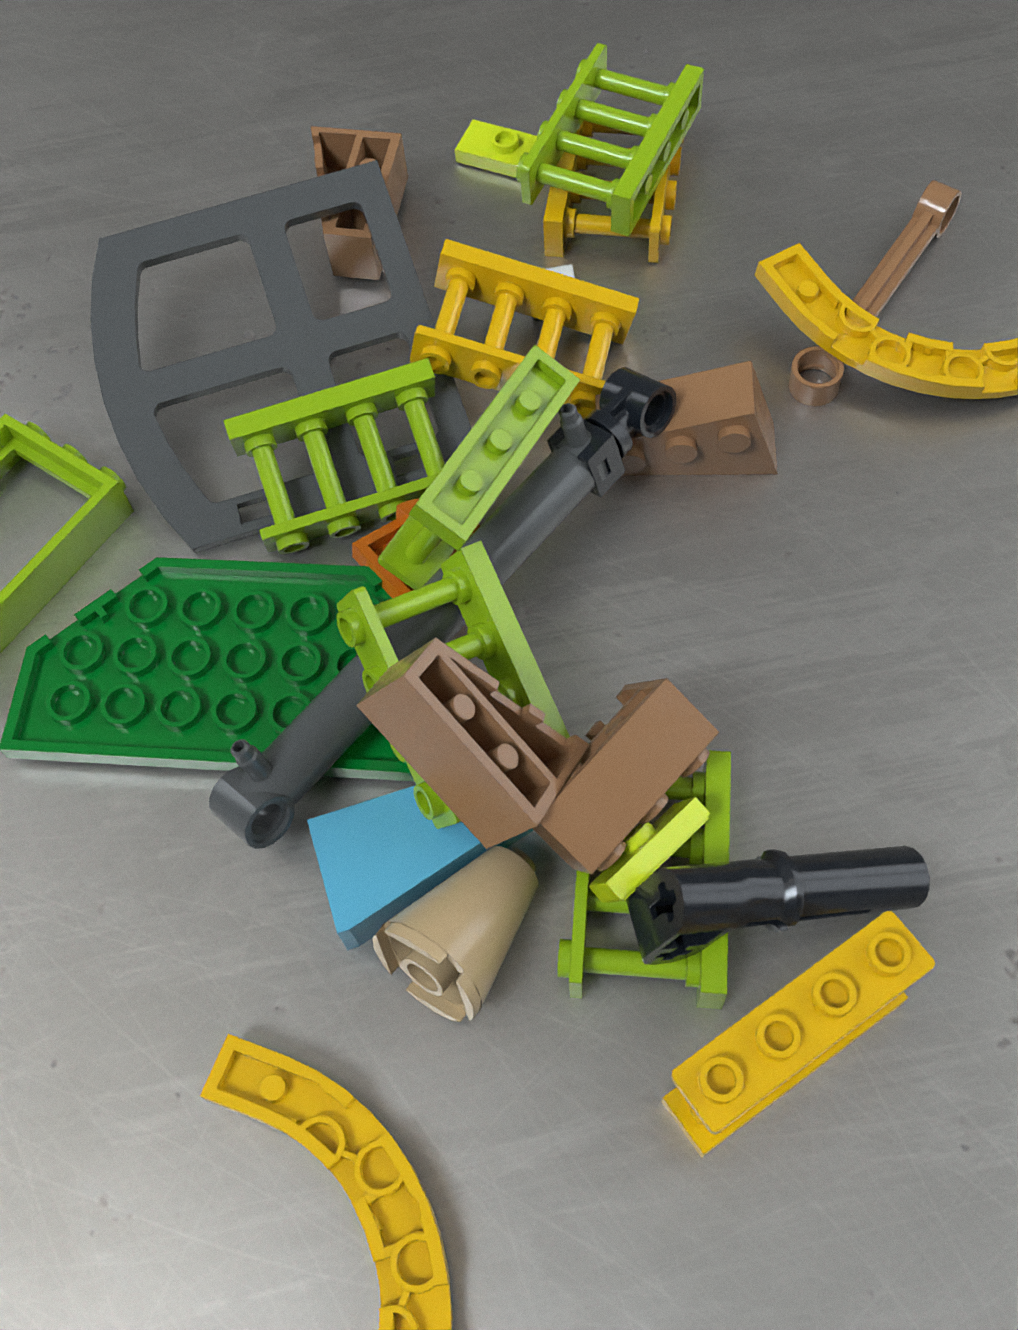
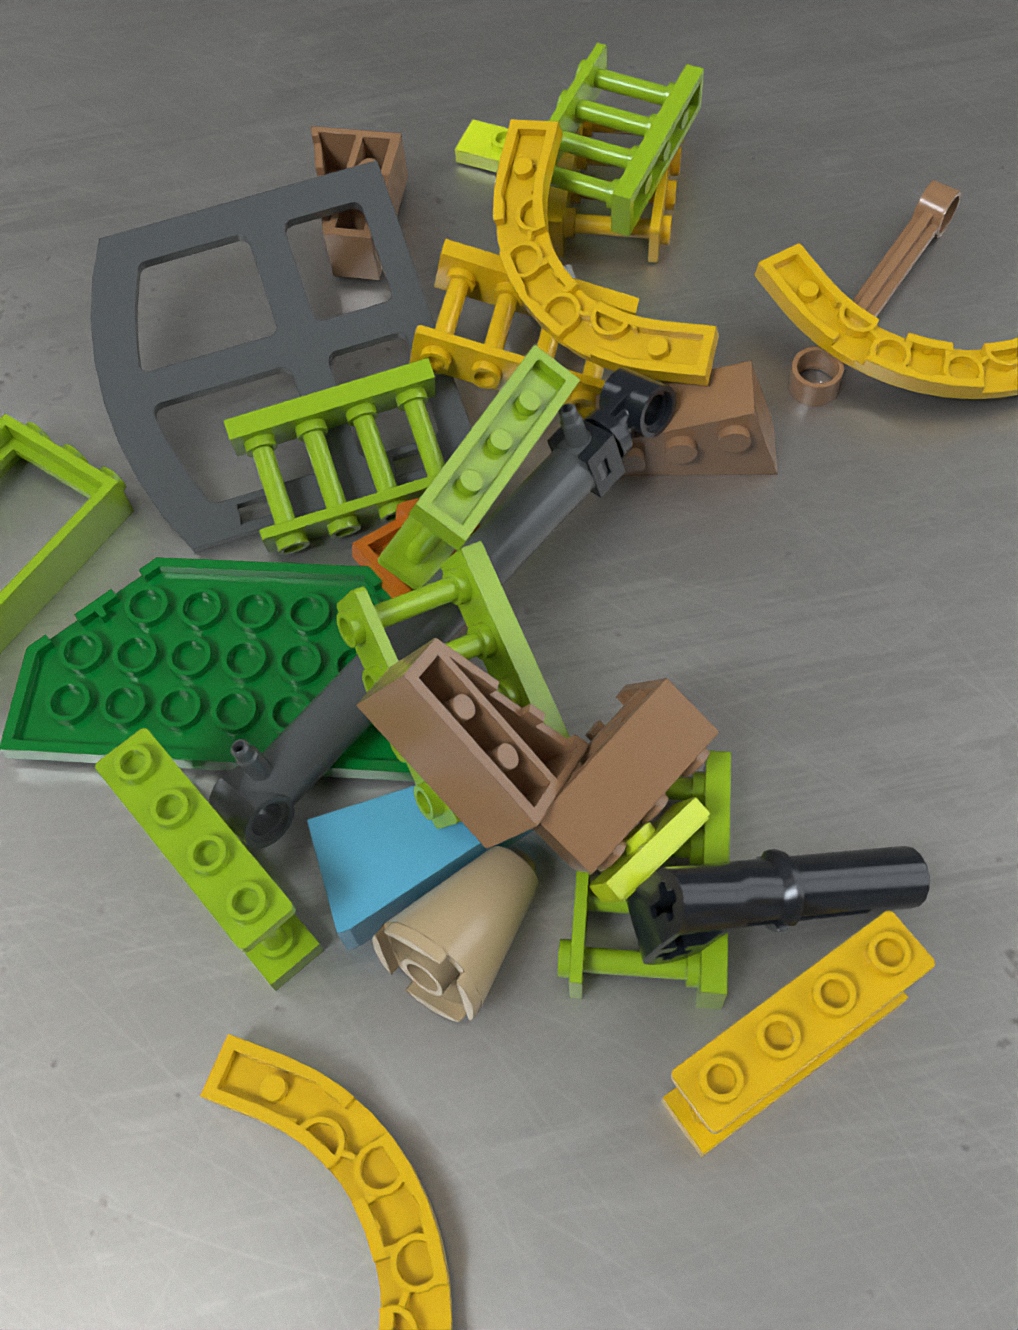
none -> lime fence [95,728,324,991]
none -> yellow plate [493,119,719,386]

